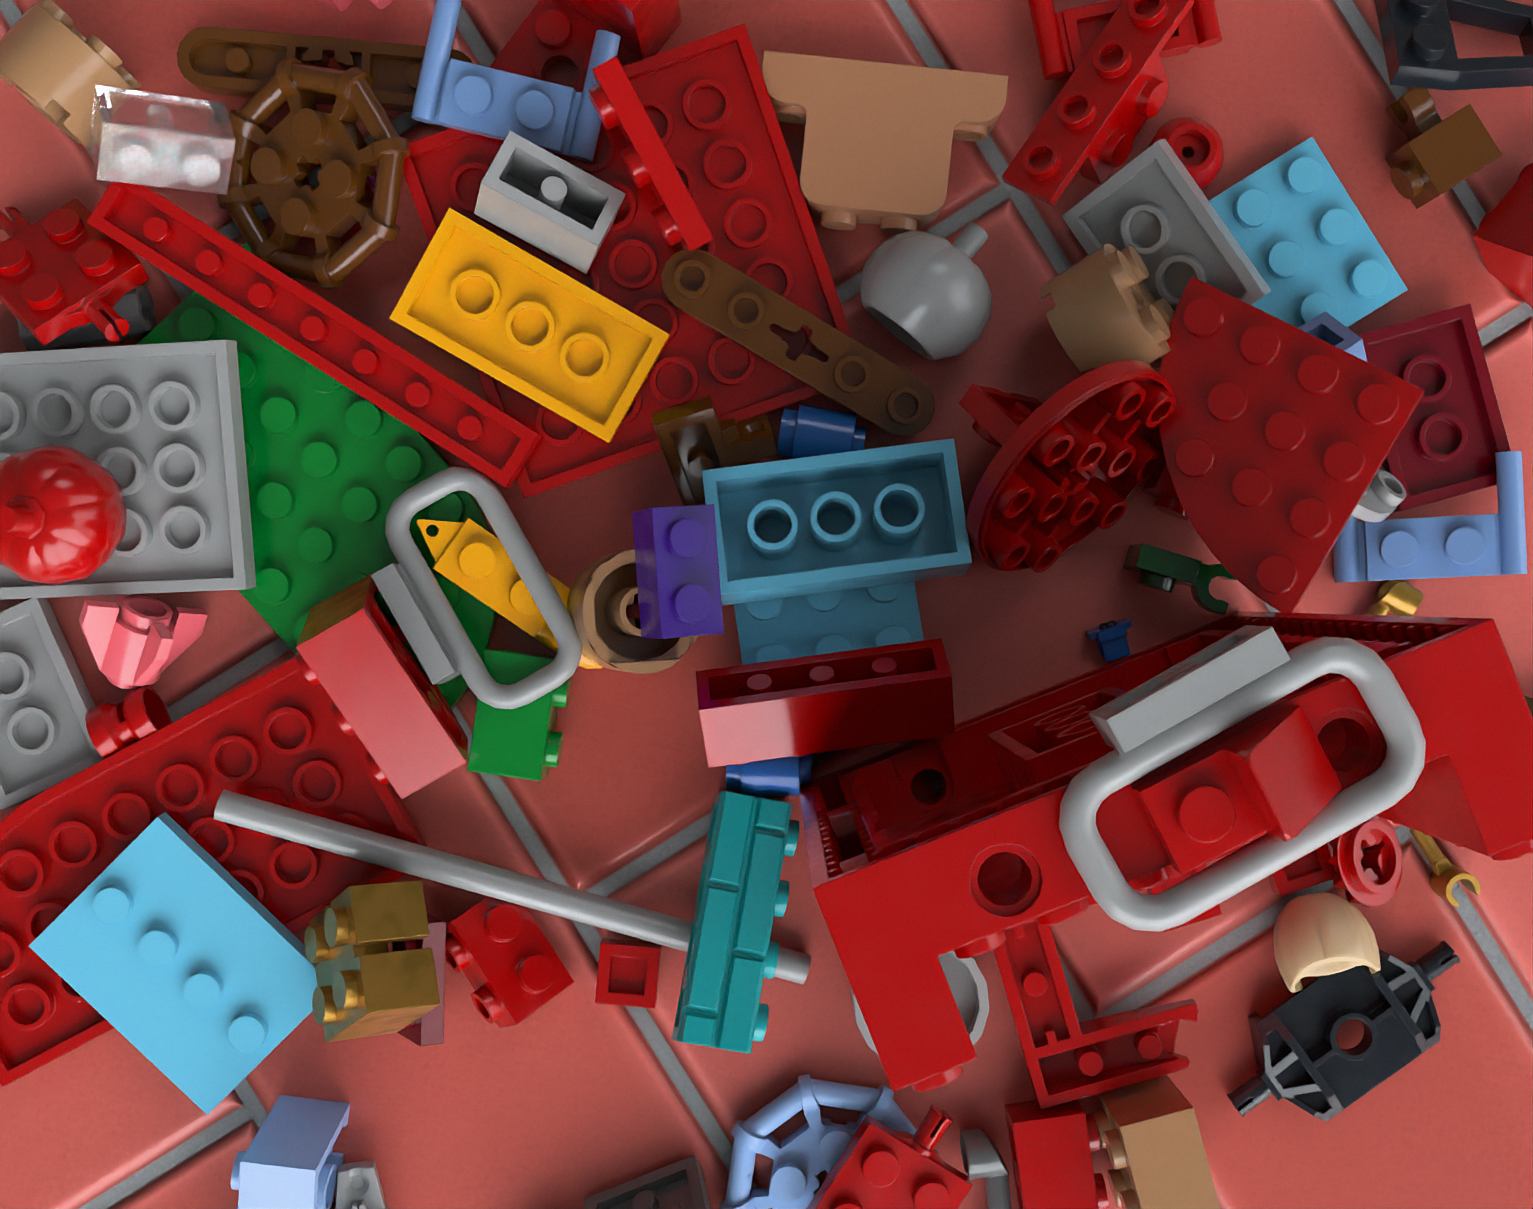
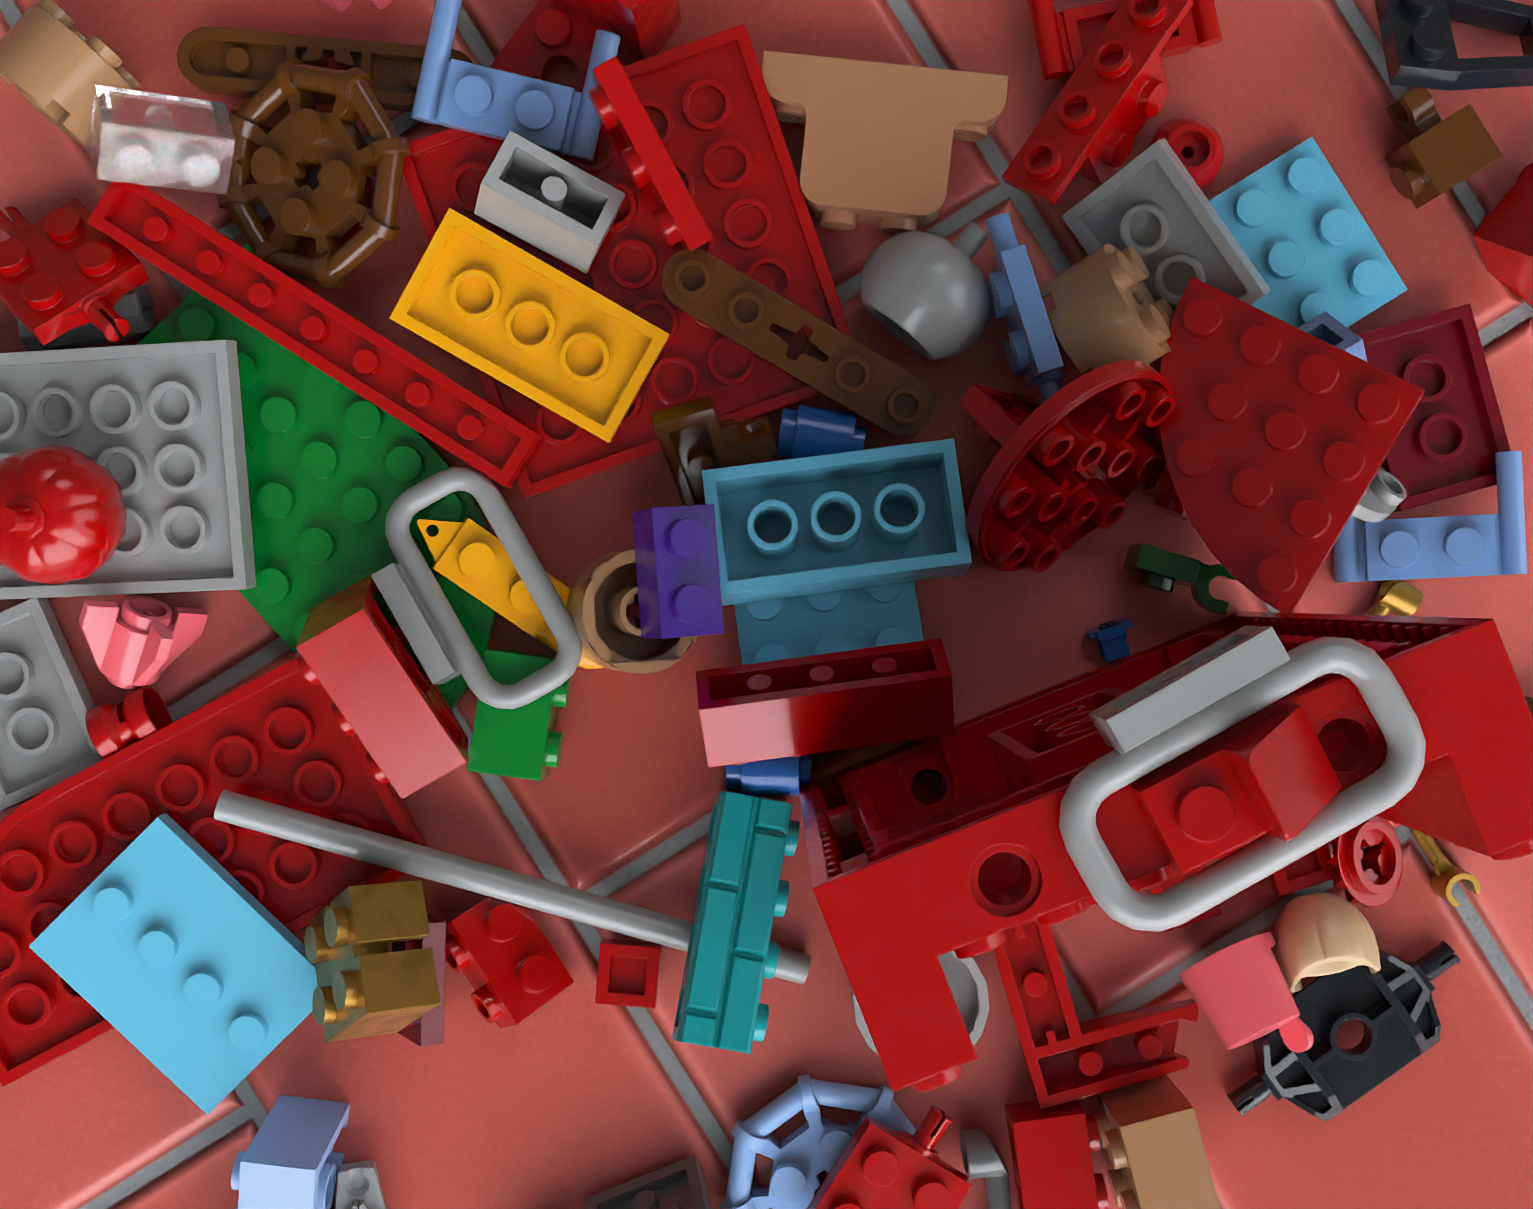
none -> medium blue plate [984,213,1064,402]
none -> coral hat [1179,932,1314,1053]

